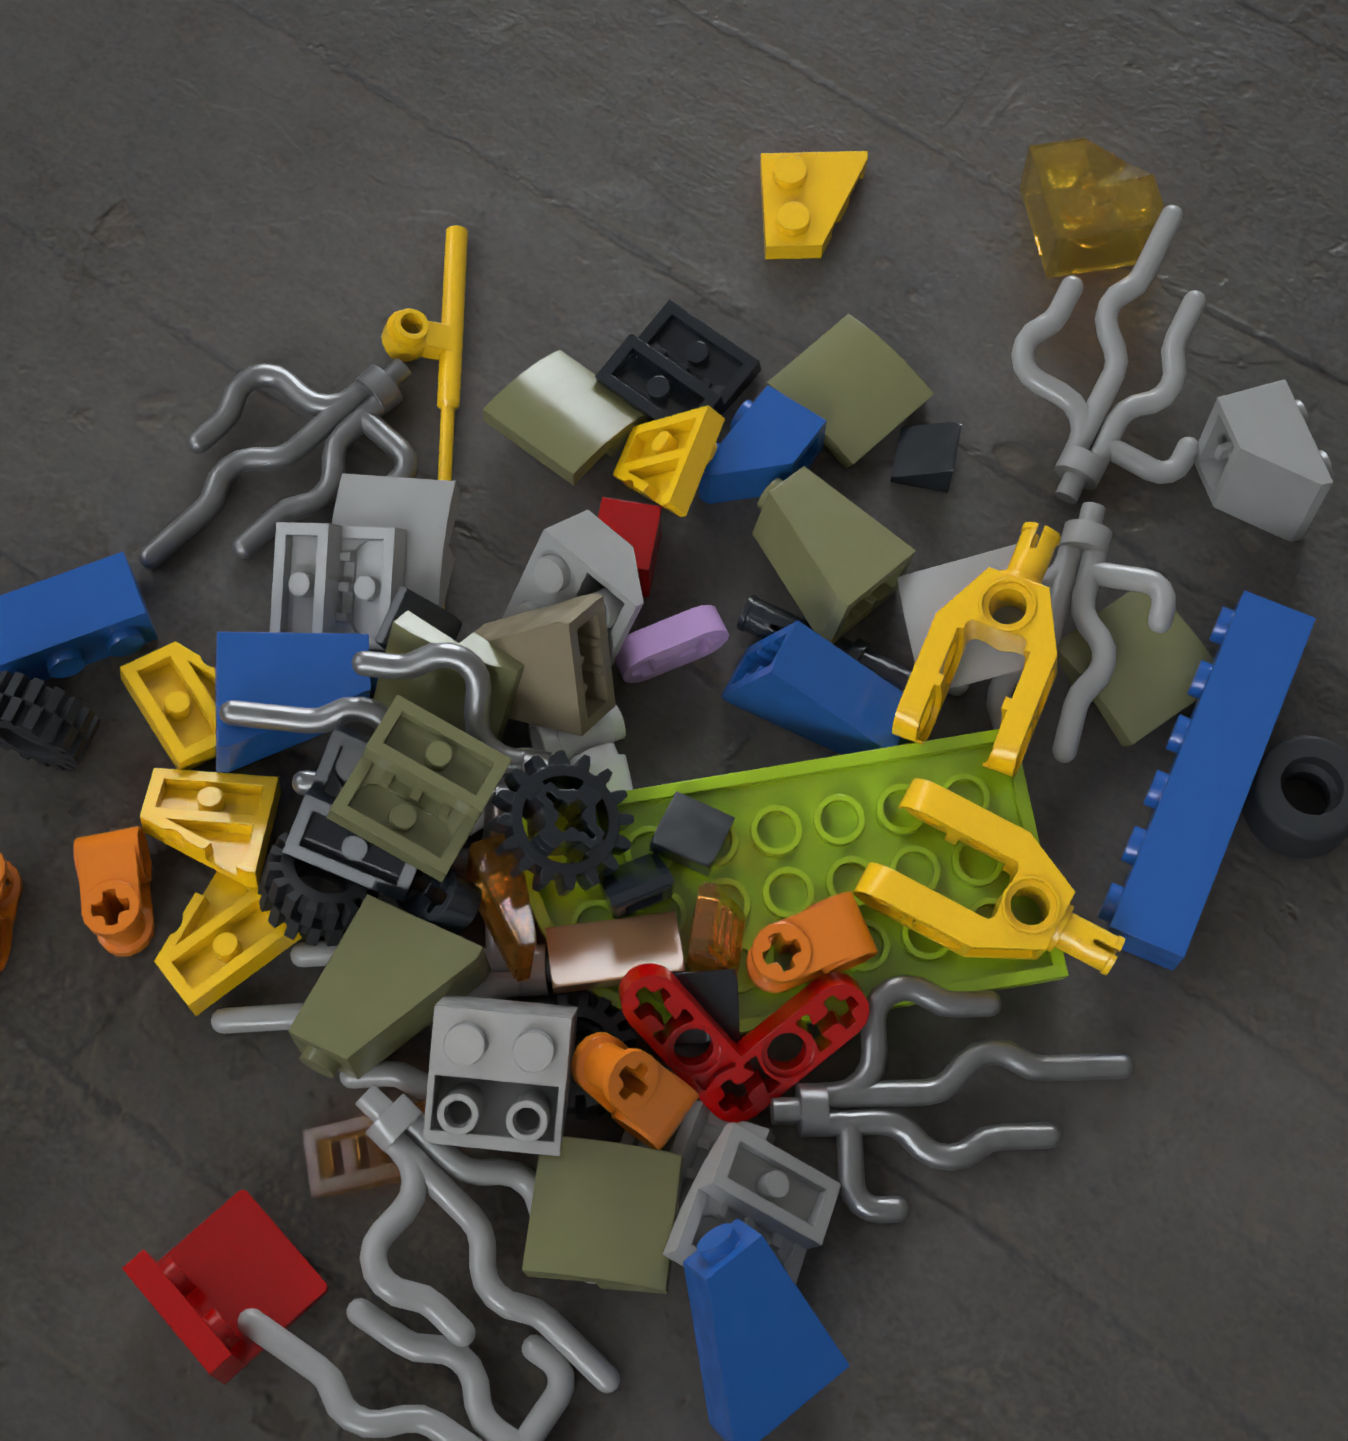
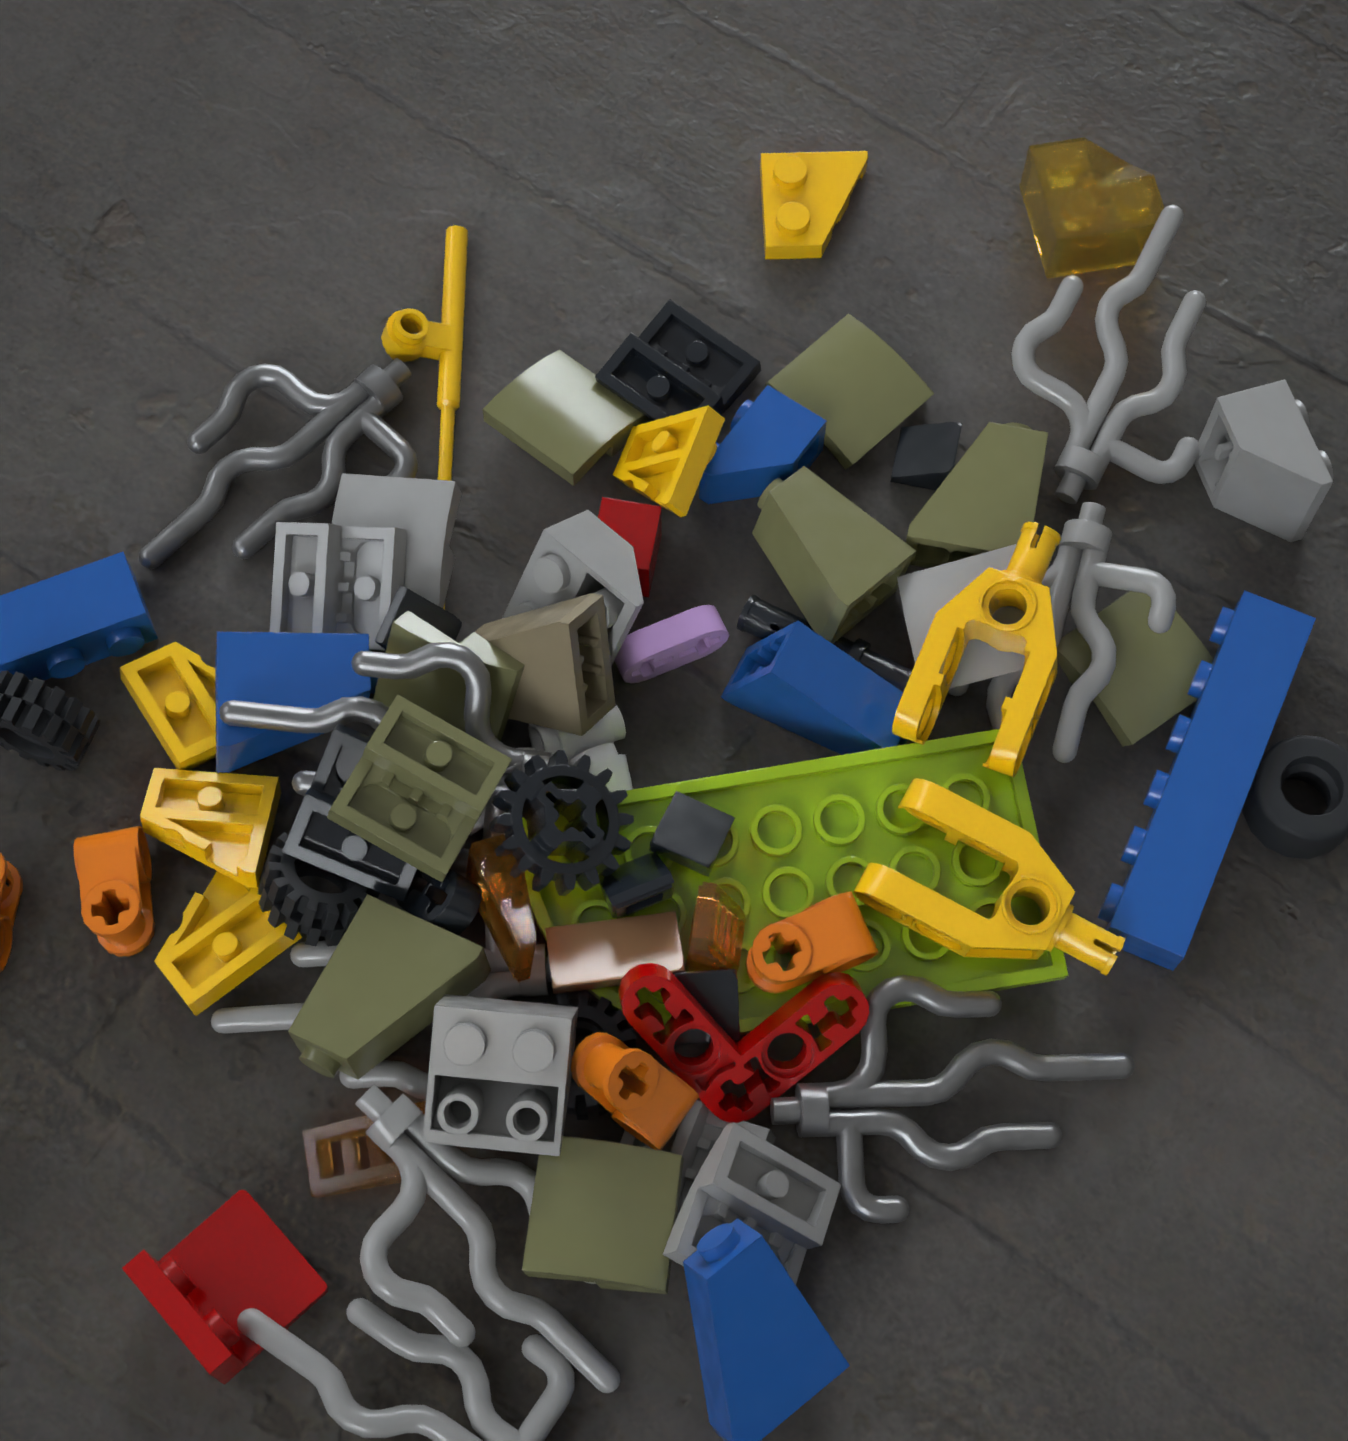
none -> olive slope [906,422,1049,568]

